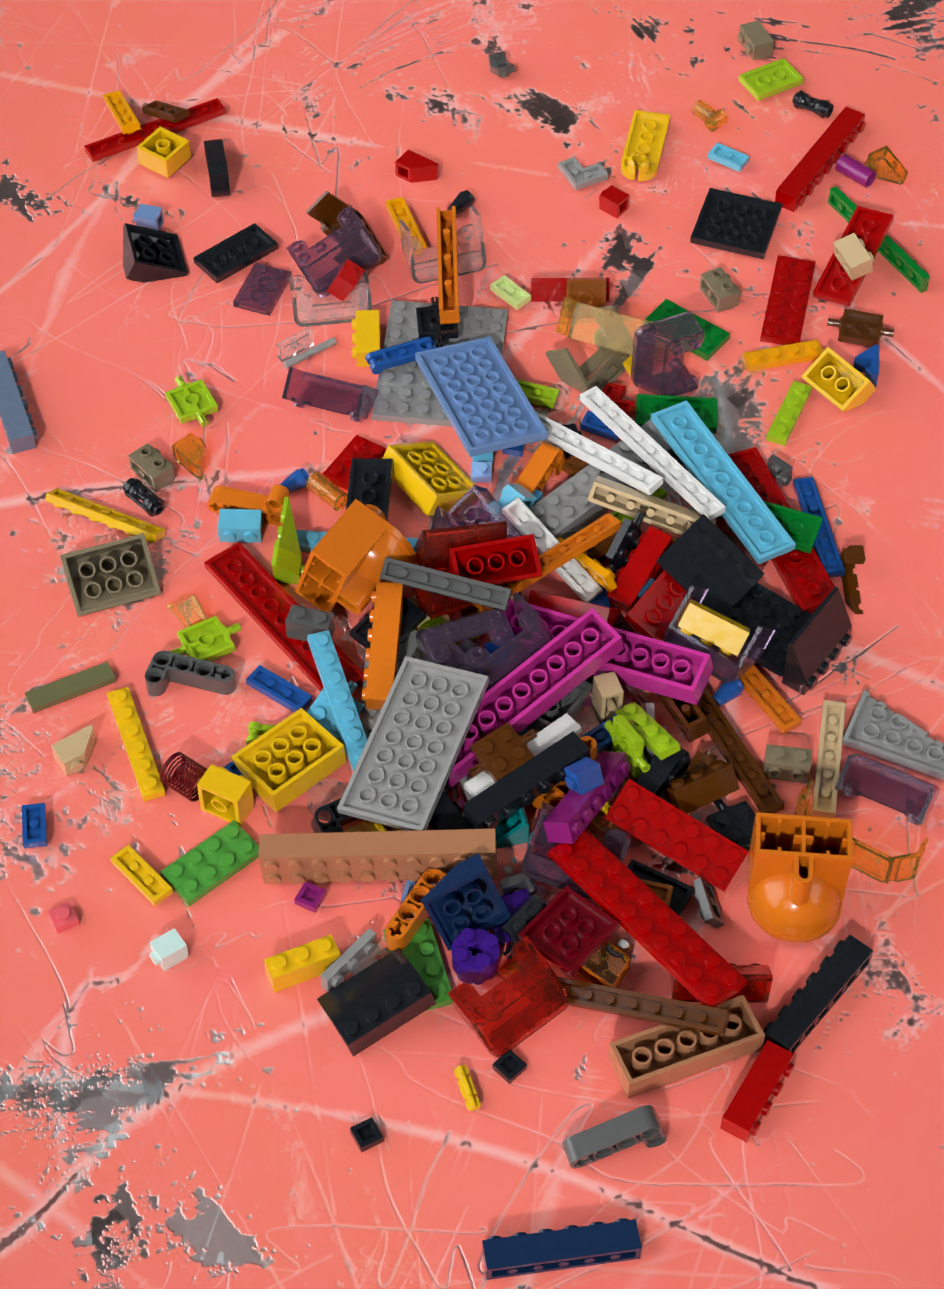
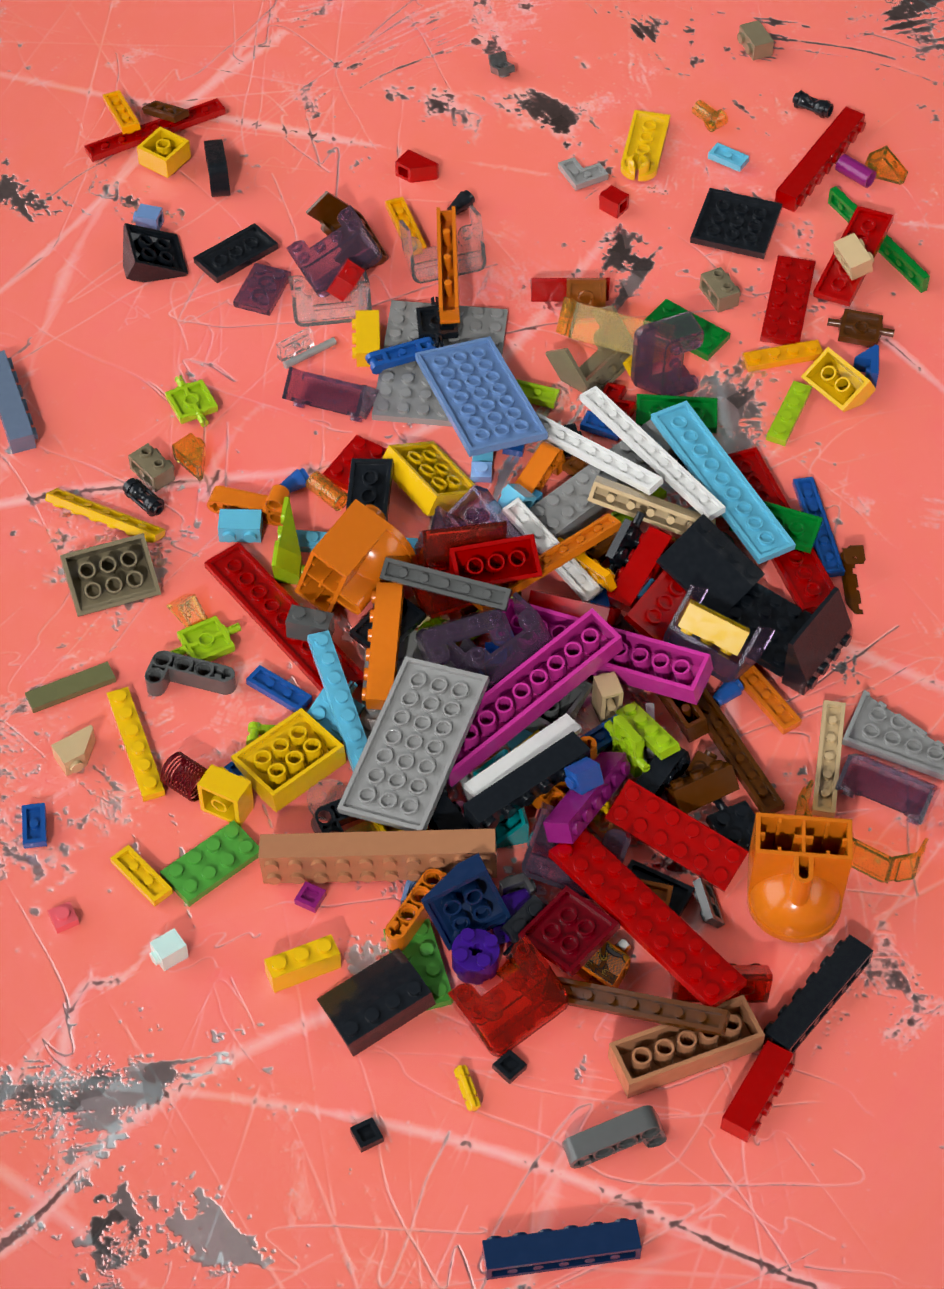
light grey plate [320,928,377,992] -> none
reddish brown plate [467,722,537,783] -> none
yellowish green plate [490,275,531,310] -> none
lime plate [738,58,804,101] -> none
dark tan brick [763,744,812,783] -> none
flat silver bracket [767,454,793,489] -> none

